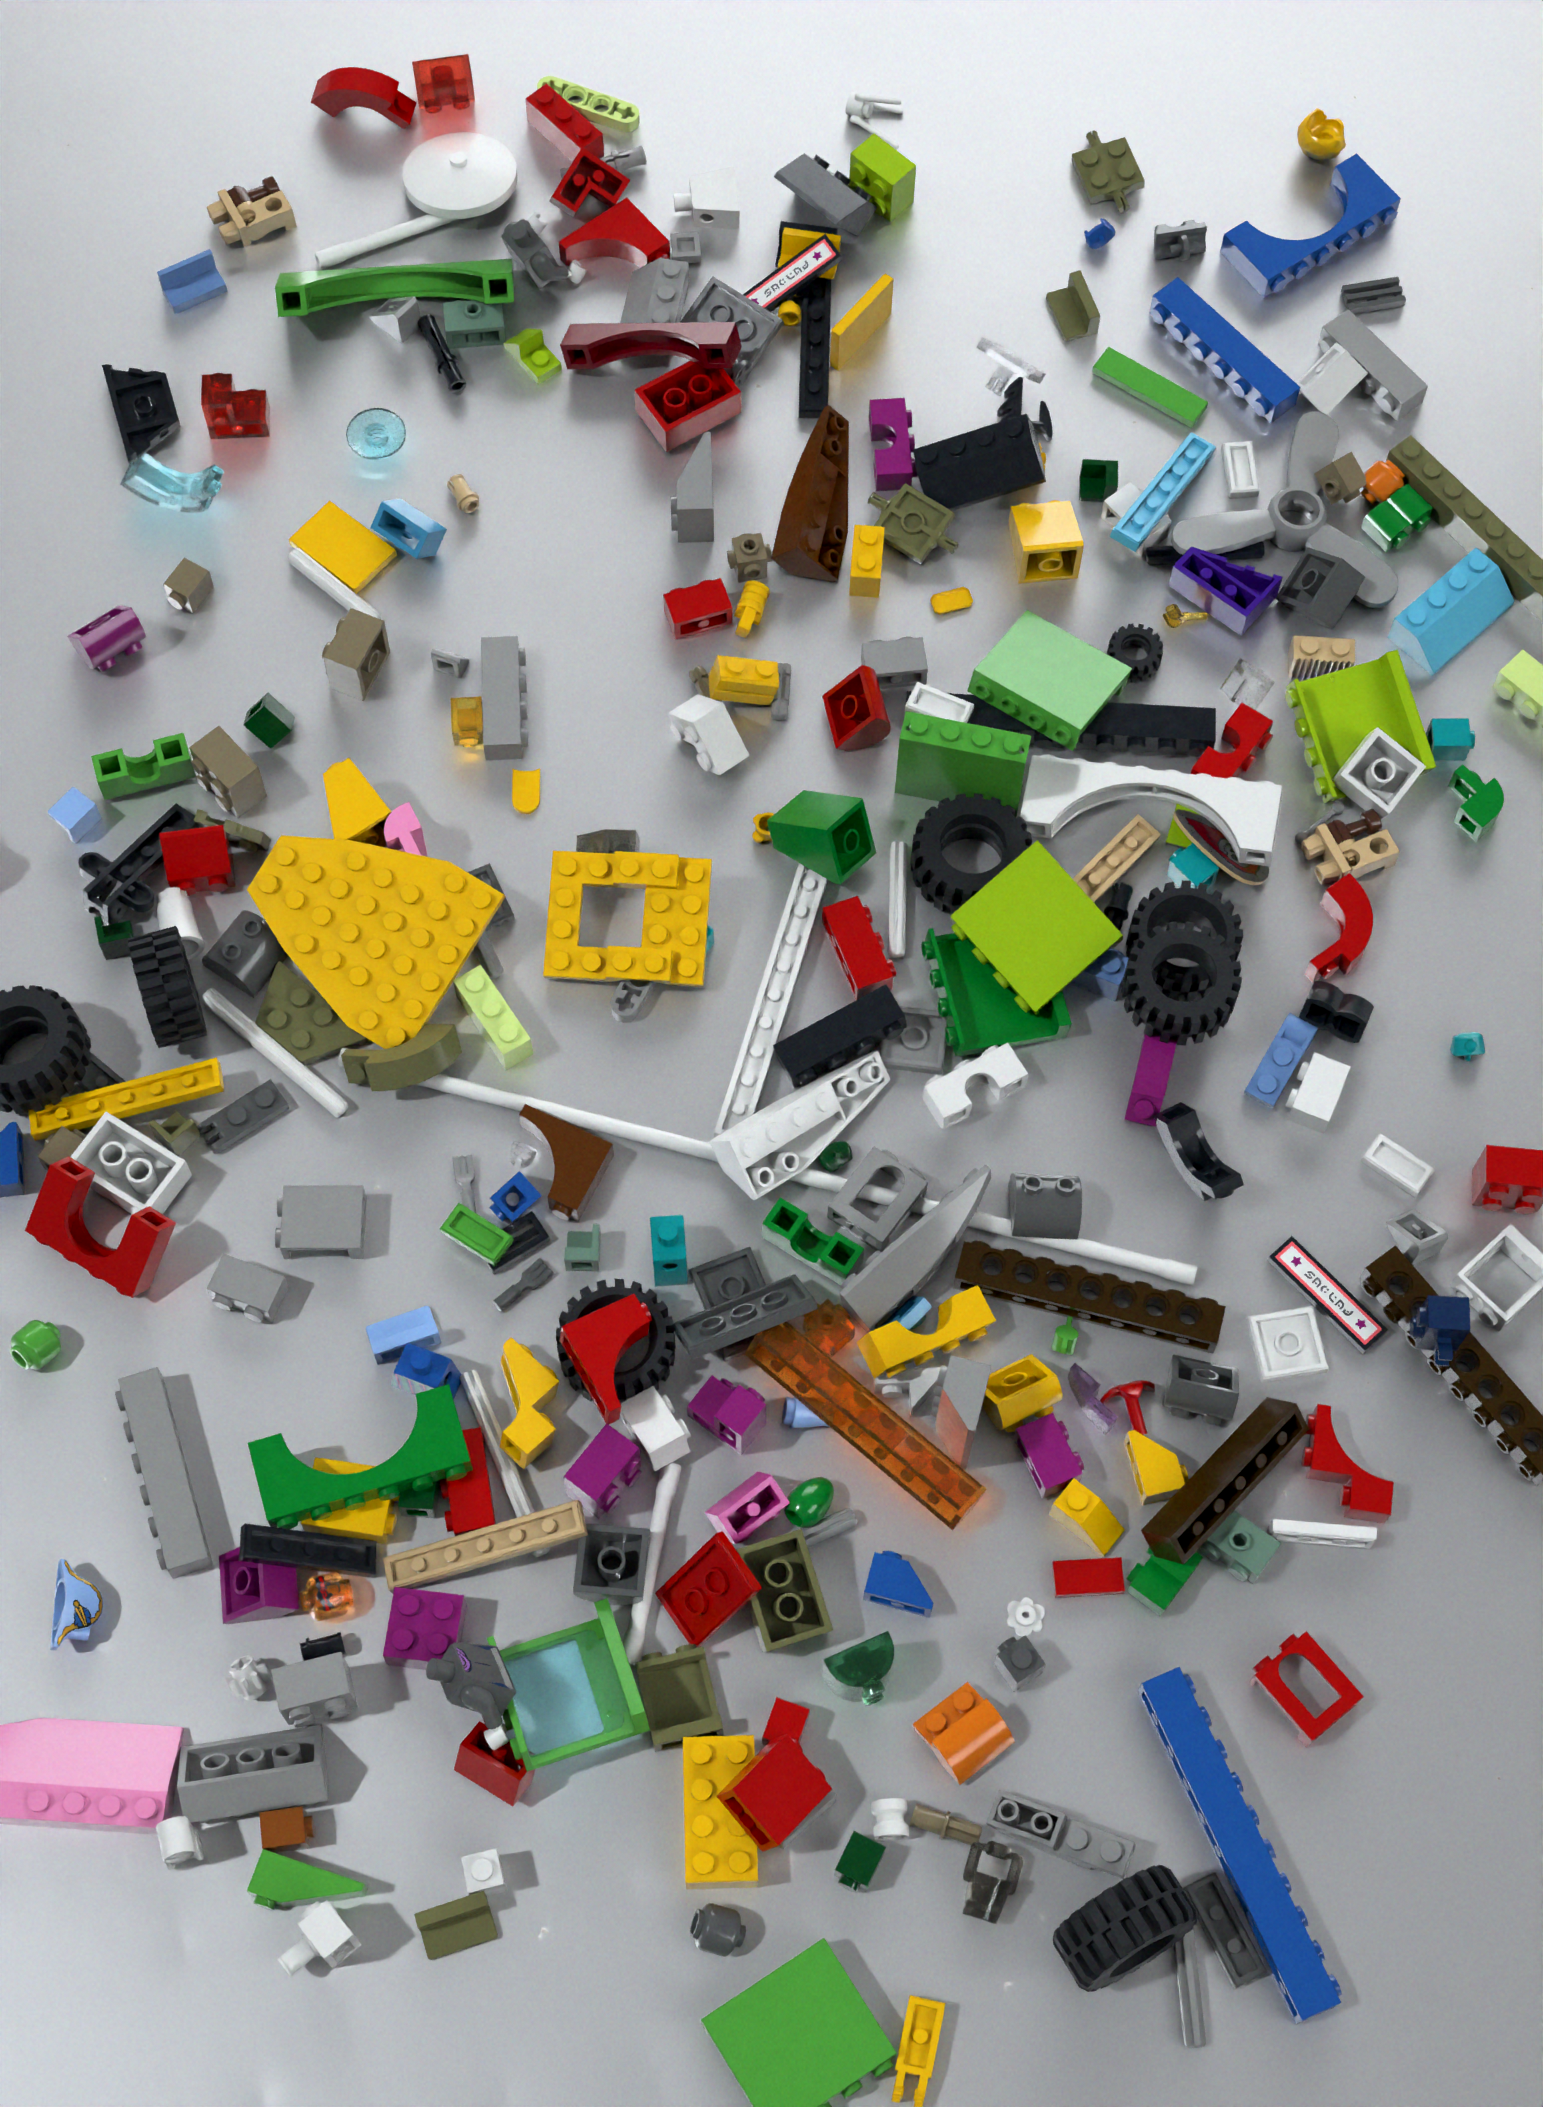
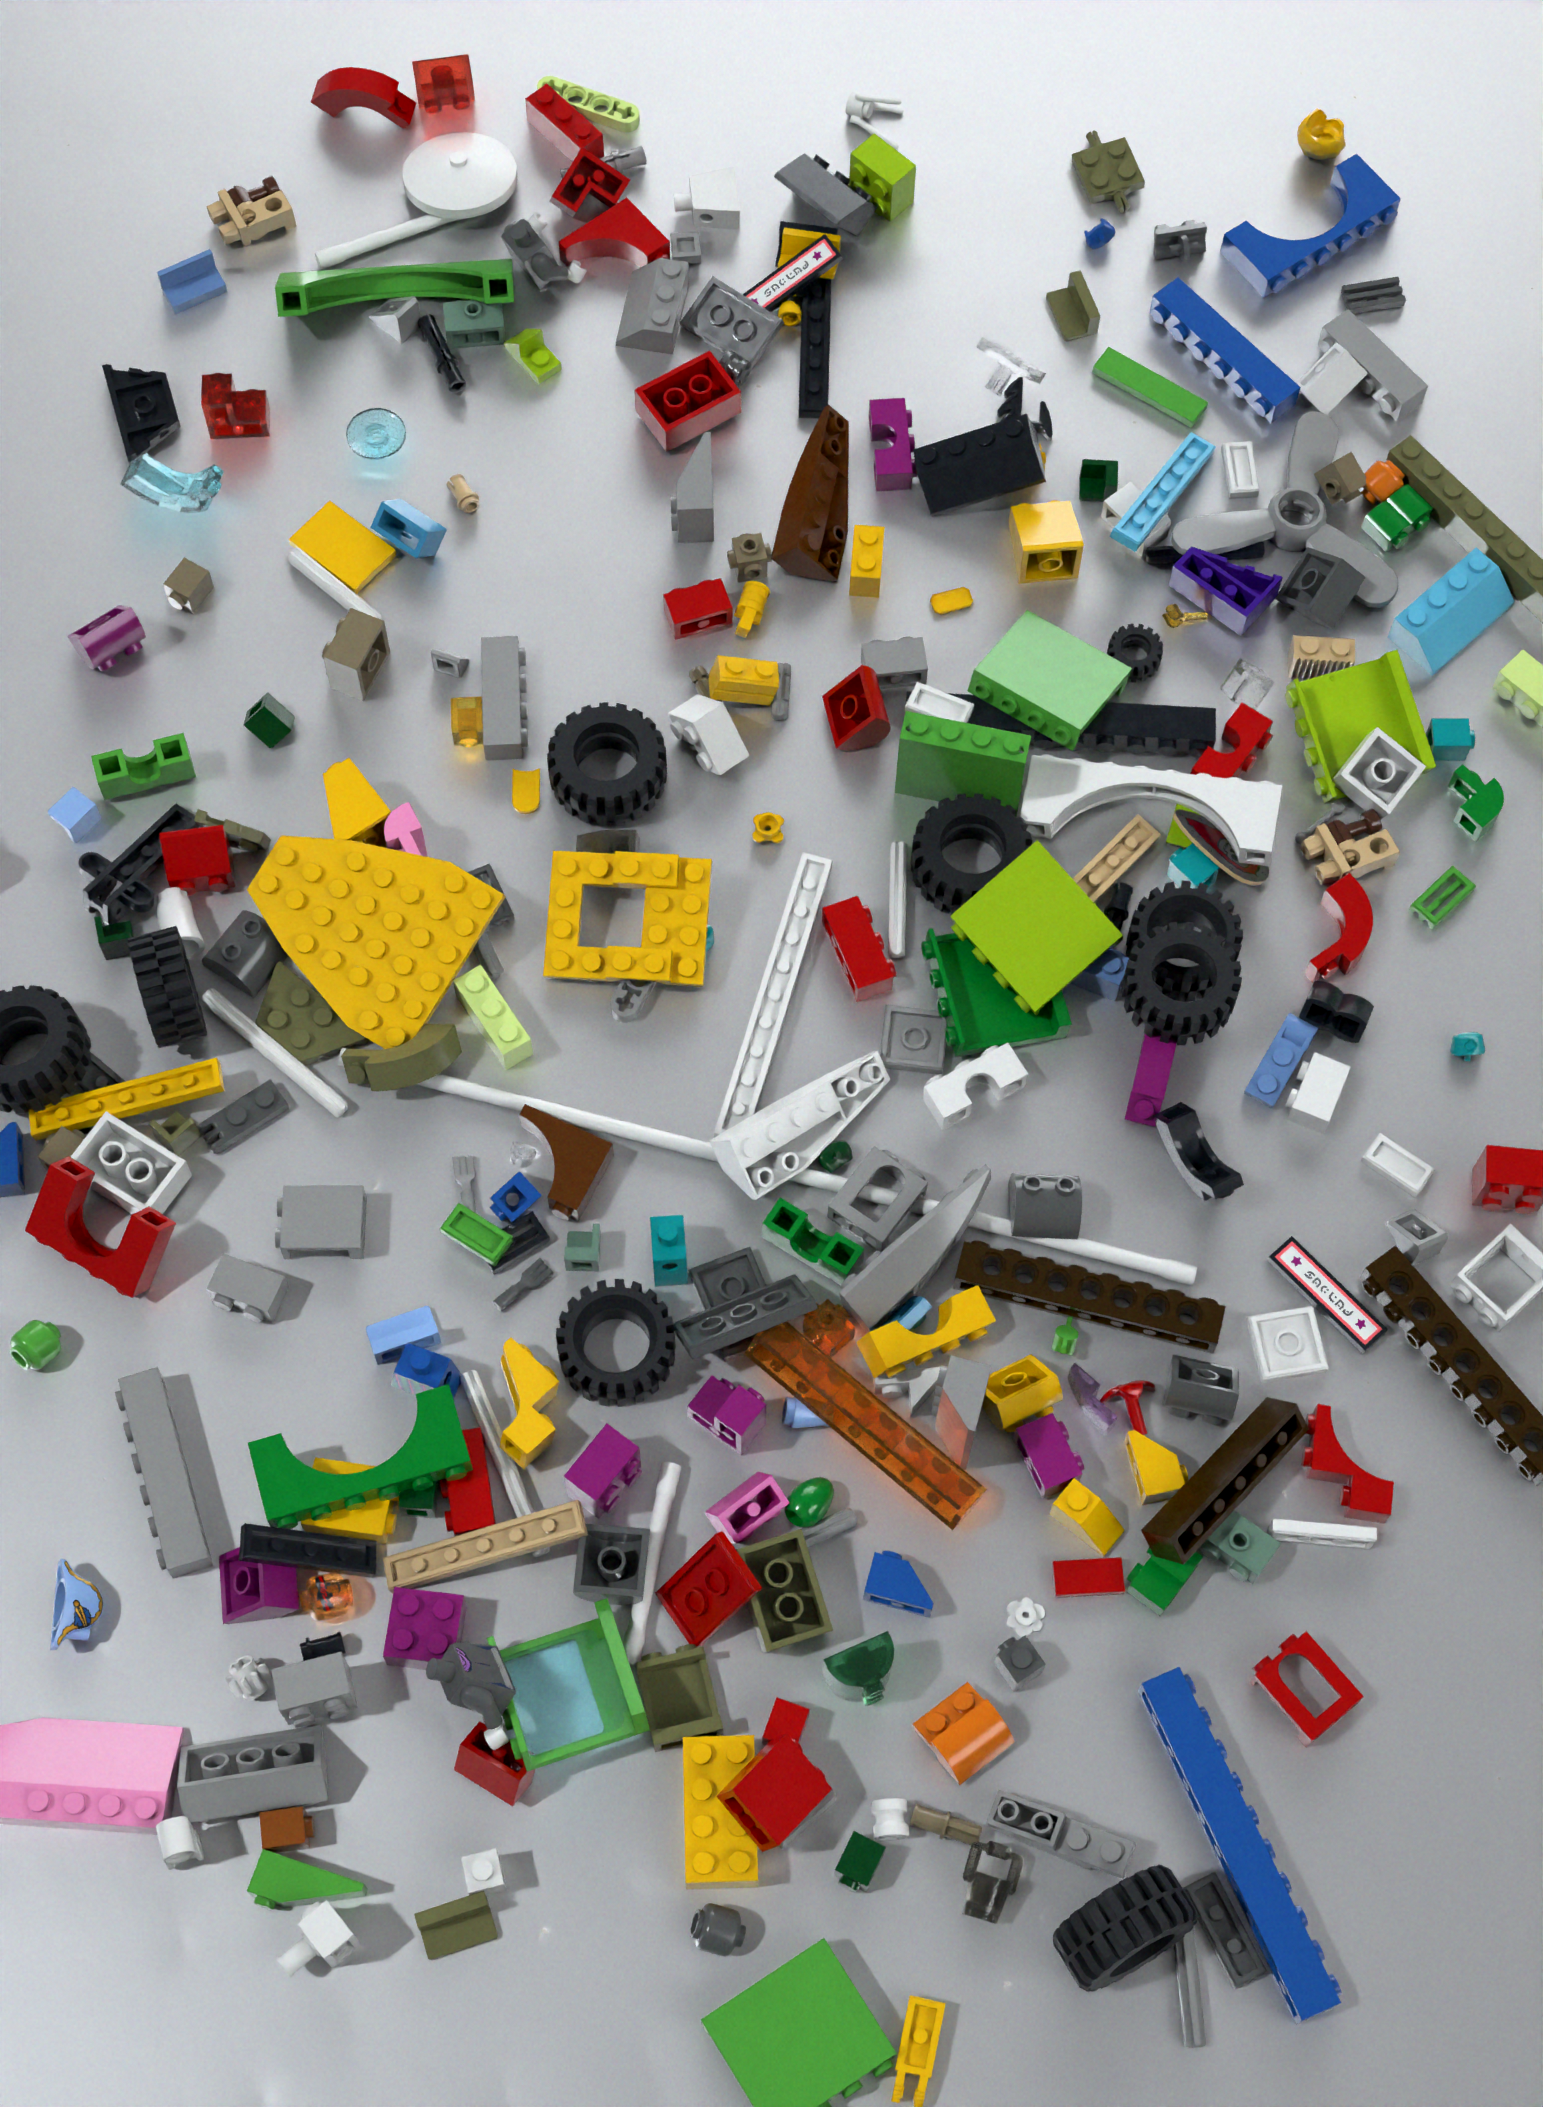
dark tan brick [189,726,267,818] -> none
dark red arch [560,322,742,369] -> none
red arch [560,1294,652,1424] -> none
white brick [620,1386,691,1472] -> none
green slope [767,790,877,885] -> none
black brick [773,984,907,1088] -> none
yellow tile [830,273,894,371] -> none
olive plate [867,483,959,564] -> none
dark blue brick [1410,1295,1470,1366] -> none
none -> black tyre [547,702,667,826]
none -> bright green tile [1409,866,1476,930]

